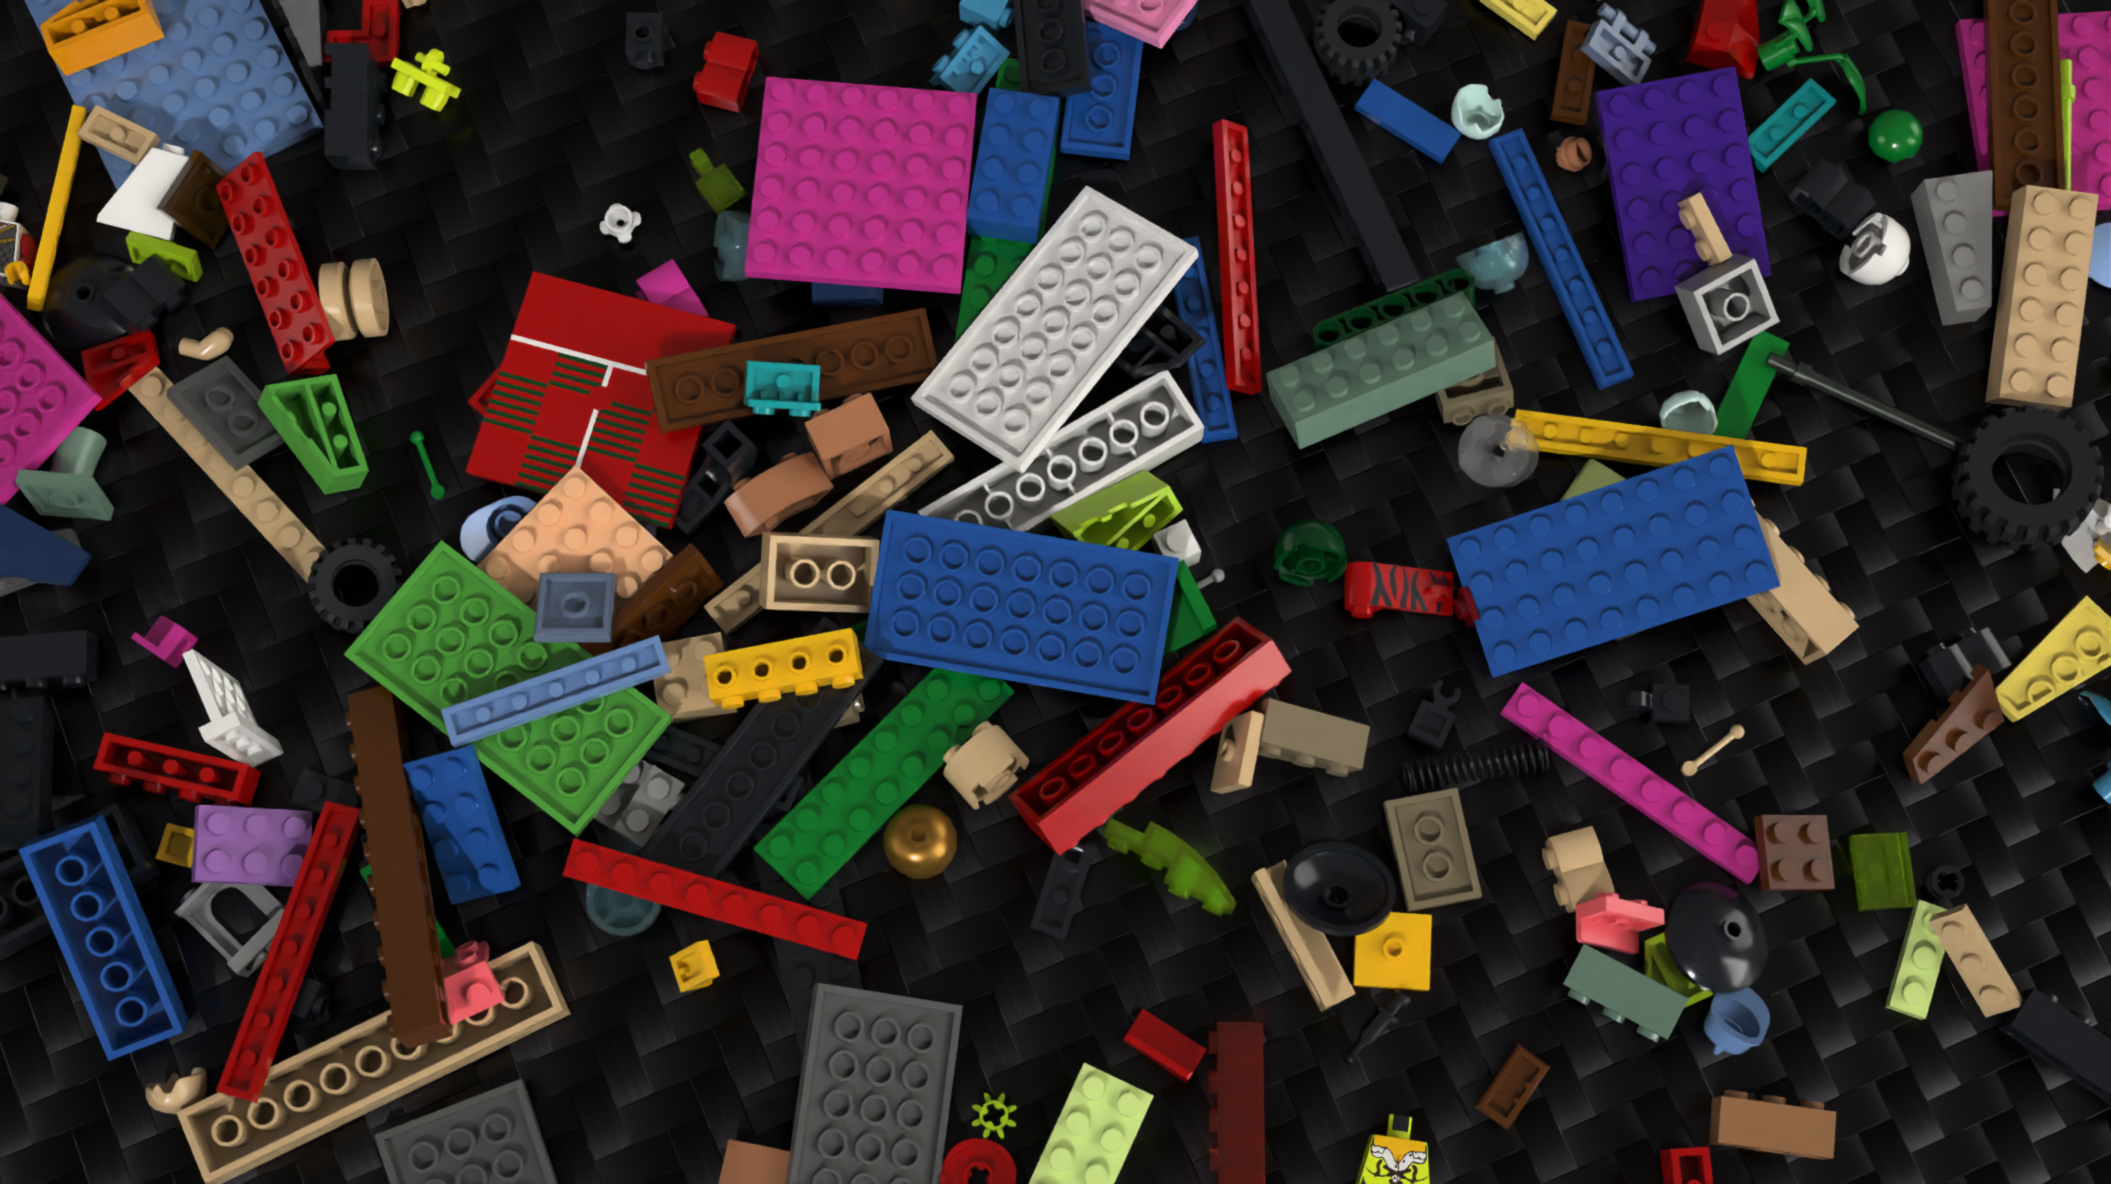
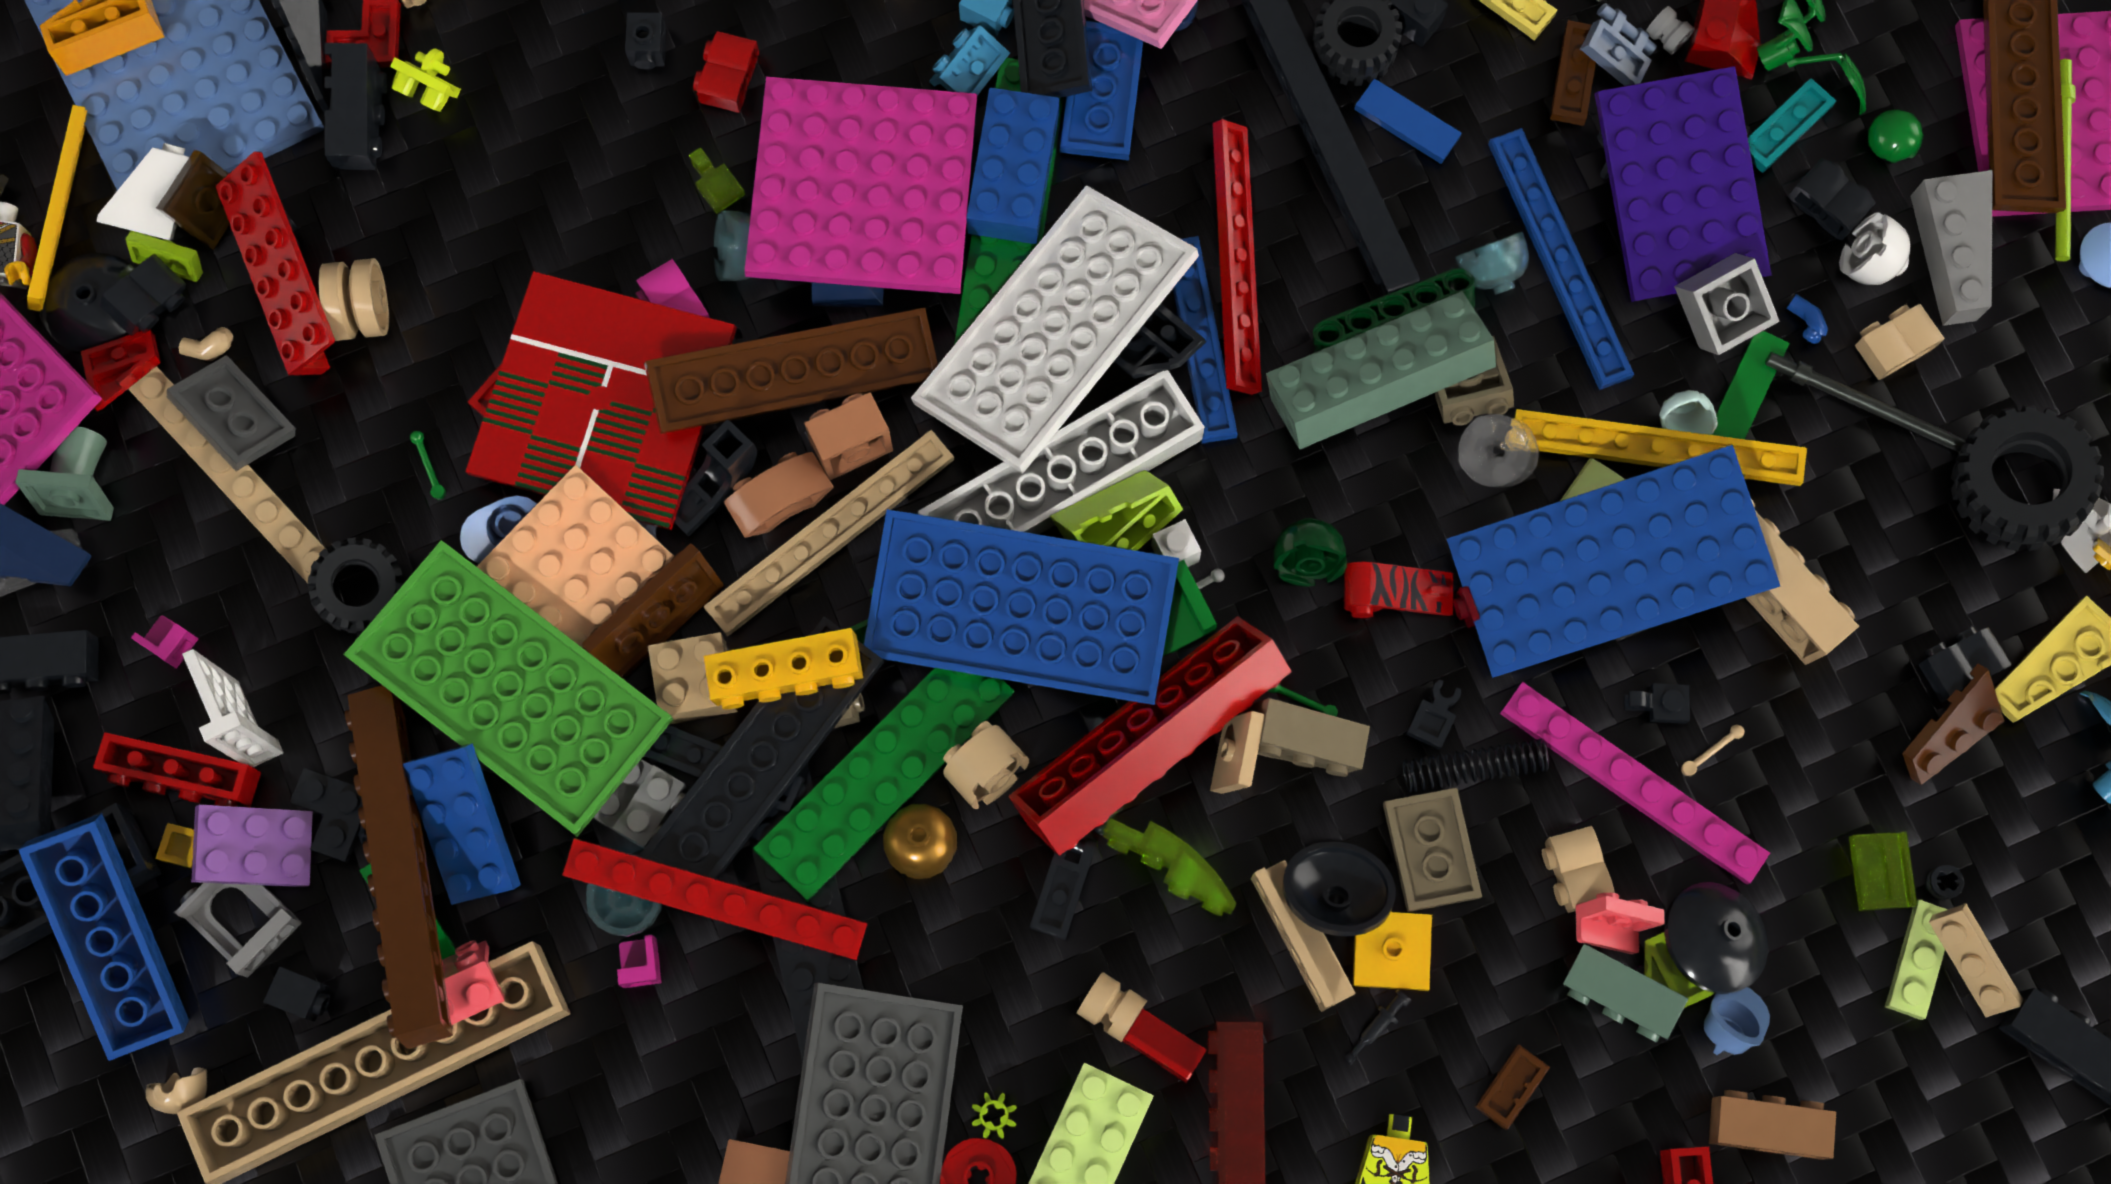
tan plate [78,105,161,166] -> none
red plate [216,801,361,1104] -> none
bright green wedge [257,374,369,495] -> none
medium blue plate [441,635,672,748] -> none
sand blue plate [534,573,616,642] -> none
white plate [600,203,641,243] -> none
yellow bracket [669,940,720,993] -> none
teal bracket [743,360,821,417] -> none
tan brick [758,531,880,613] -> none
light aqua hair [1451,84,1505,140] -> none
nougat plate [1555,136,1592,172] -> none
tan plate [1678,192,1733,266] -> none
reddish brown plate [1754,815,1835,891] -> none
tan brick [1985,185,2099,411] -> none
none -> dark pink panel [617,935,662,988]
none -> tan wheel [1077,972,1147,1042]
none -> green hinge [1268,684,1338,717]
none -> light grey wheel [1646,6,1695,55]
none -> blue arm [1786,294,1828,344]
none -> tan brick [1855,304,1945,380]

